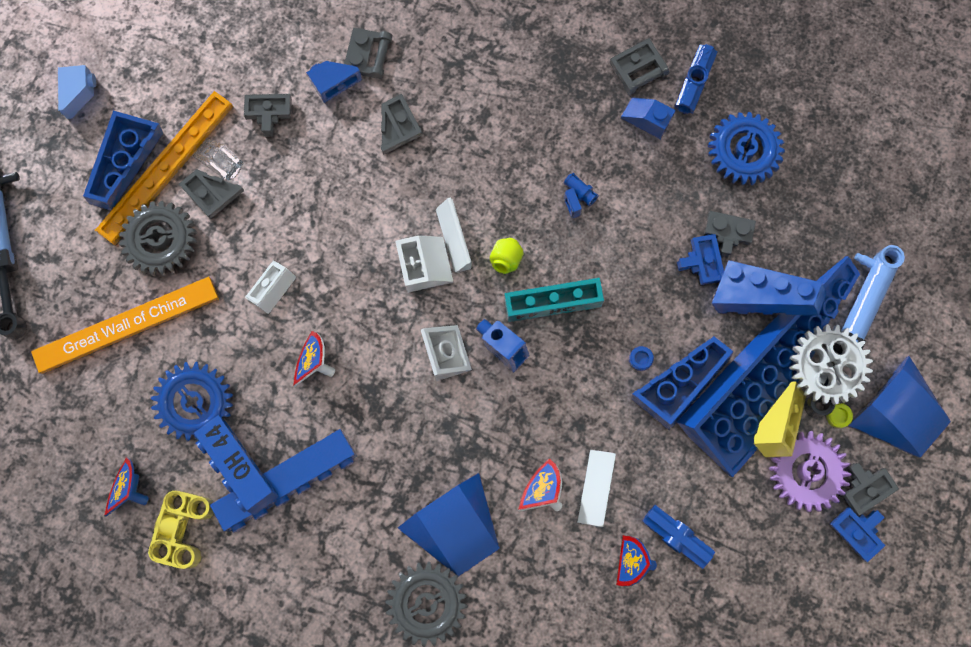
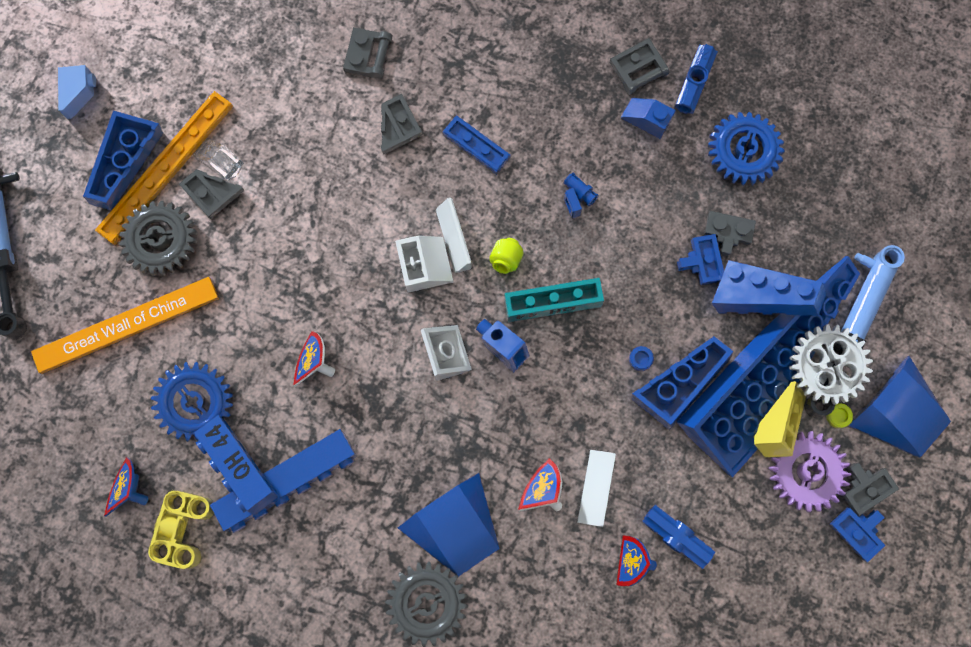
dark grey hinge [244,94,292,137] -> none
white slope [245,260,296,314] -> none
blue slope [306,61,362,103] -> none
none -> blue tile [442,115,511,175]

